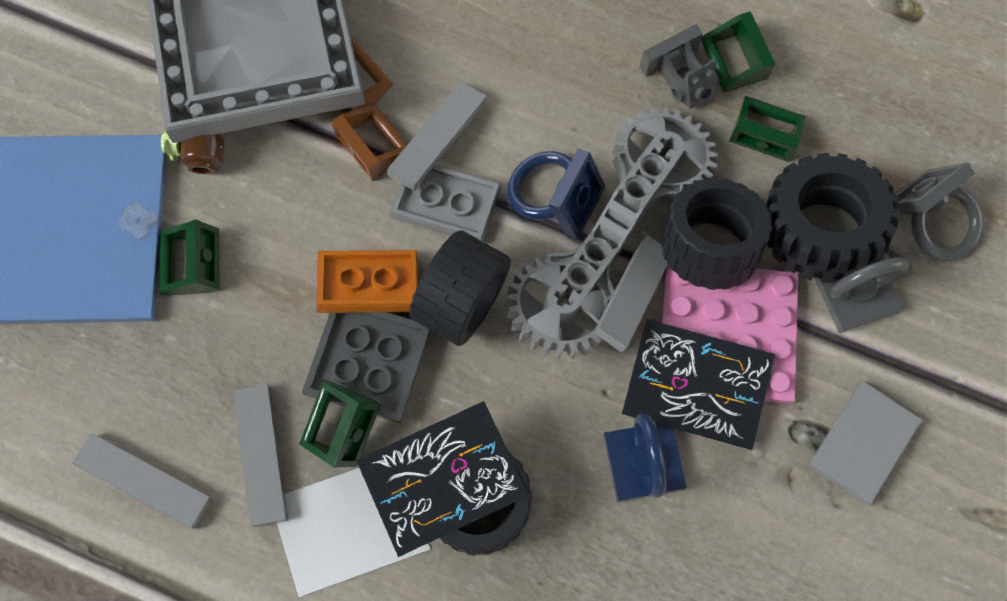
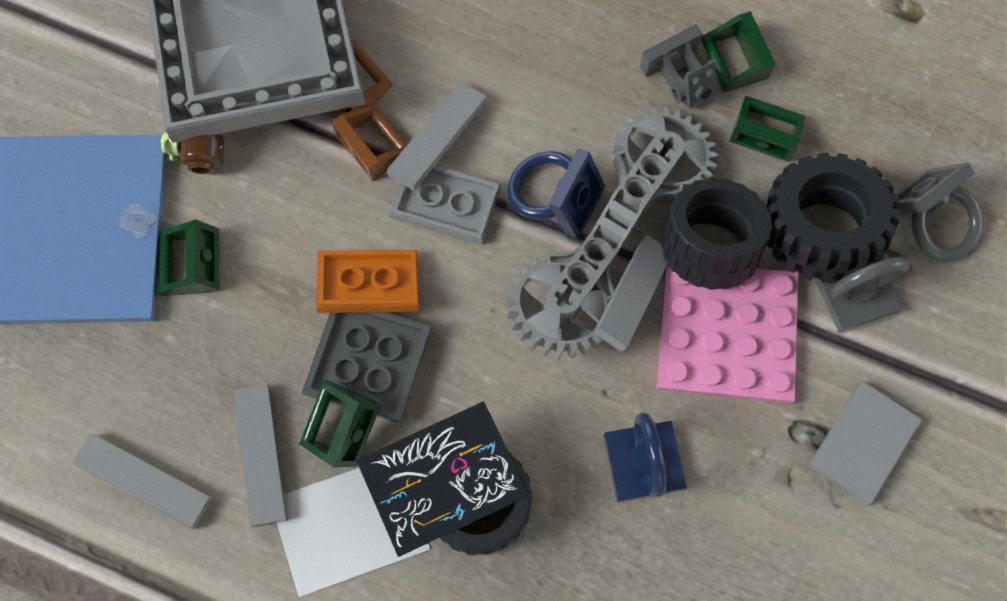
black tyre [409,230,511,346] -> none
black sticker [622,319,775,450] -> none

